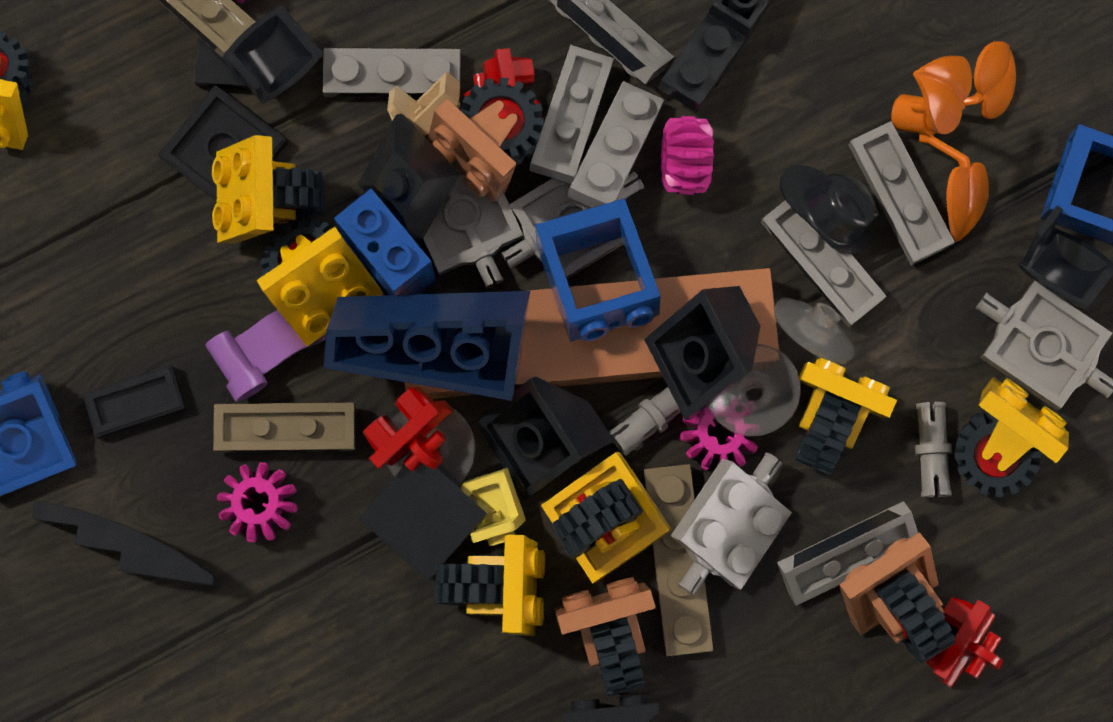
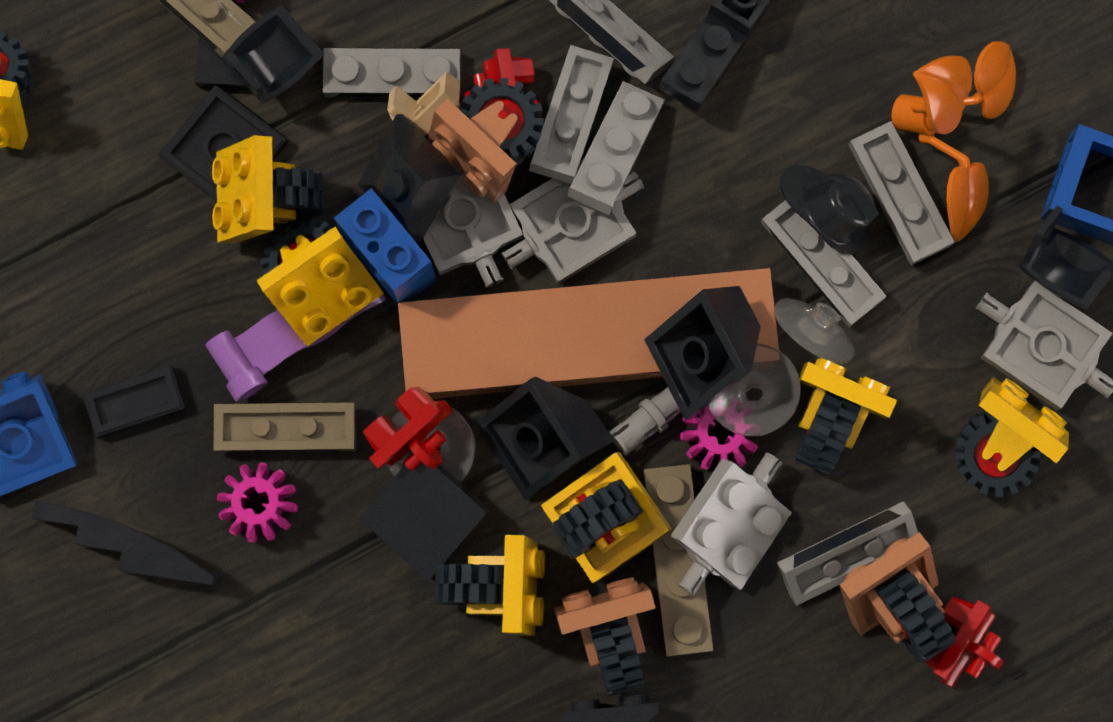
dark blue wedge [324,291,530,401] -> none
light yellow bracket [462,468,526,546] -> none
blue window [535,198,661,342] -> none
dark pink gear [661,116,714,195] -> none
light grey pin [915,402,952,498] -> none

